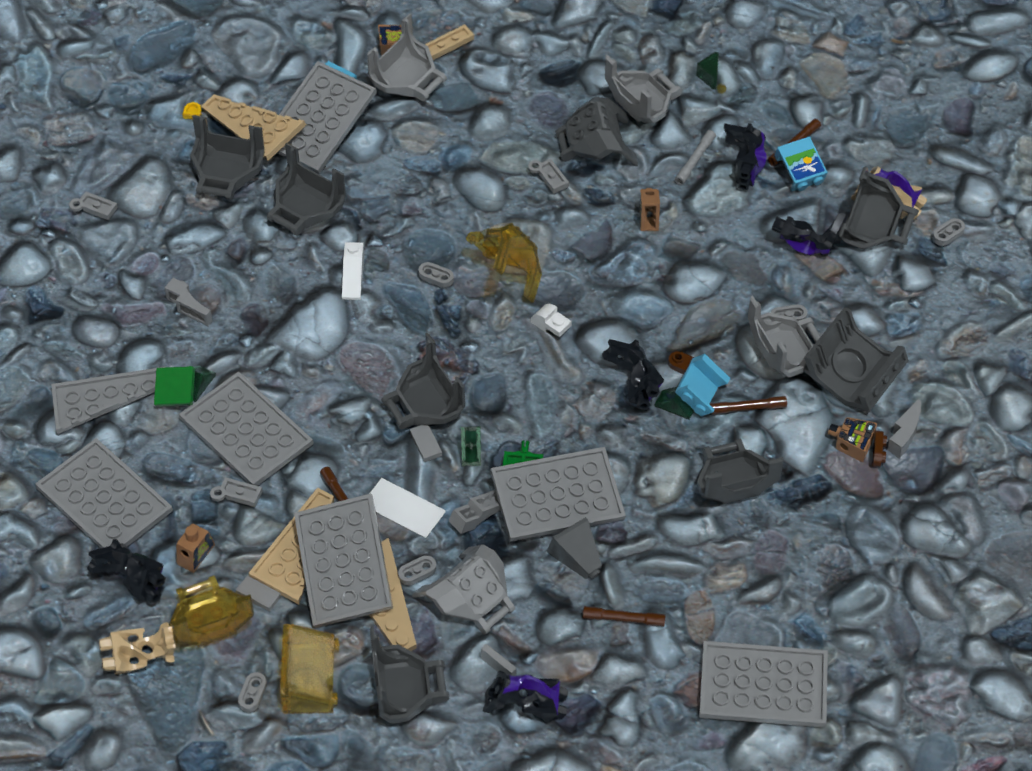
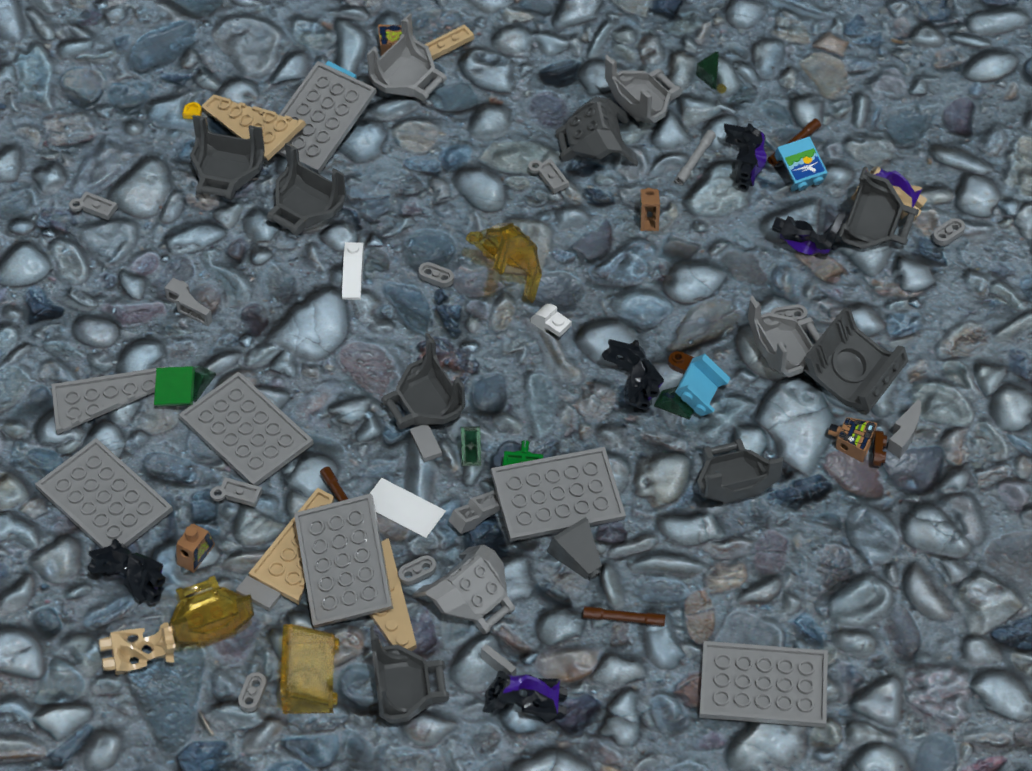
reddish brown piece [709,396,787,415] -> none

